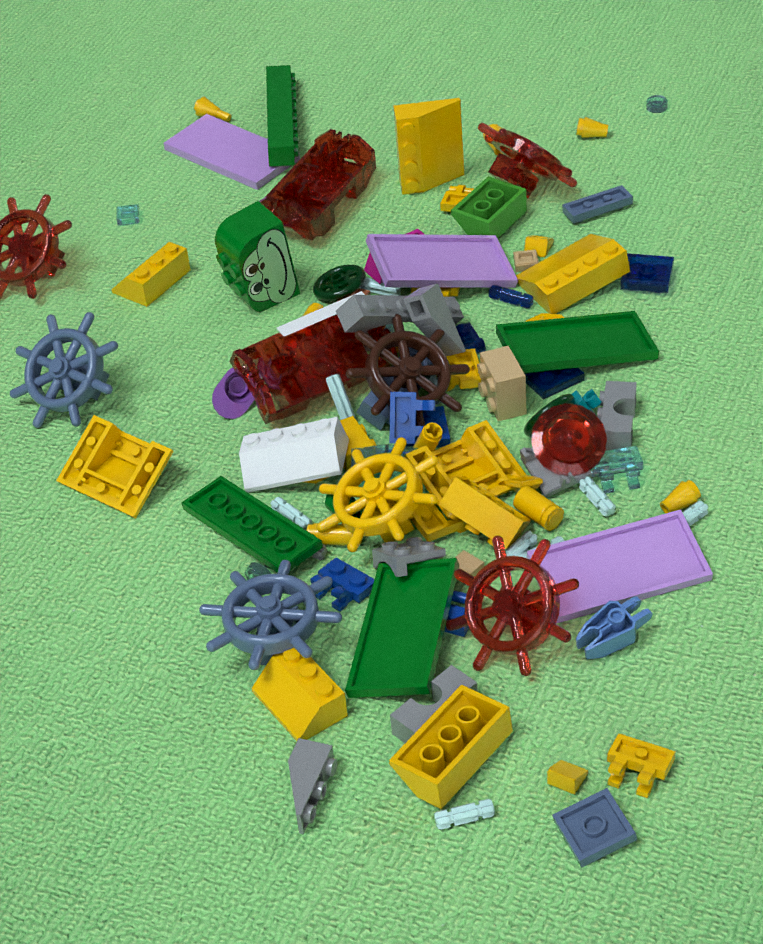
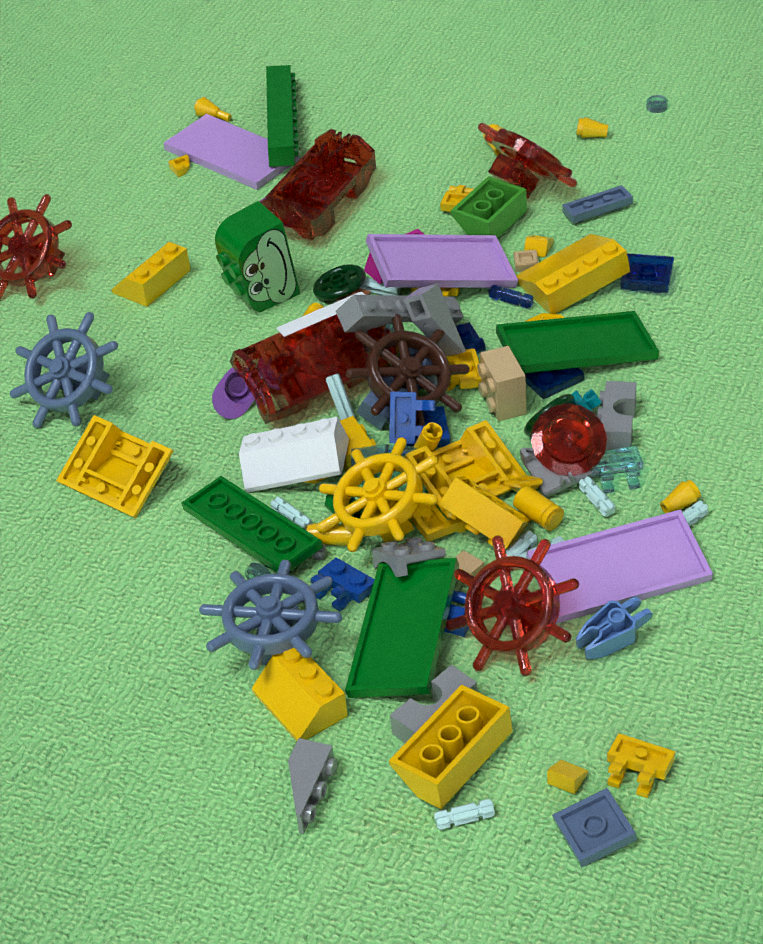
clear light blue tile [117,204,140,226] -> none
yellow slope [393,98,464,195] -> none
none -> yellow tile [168,155,190,178]

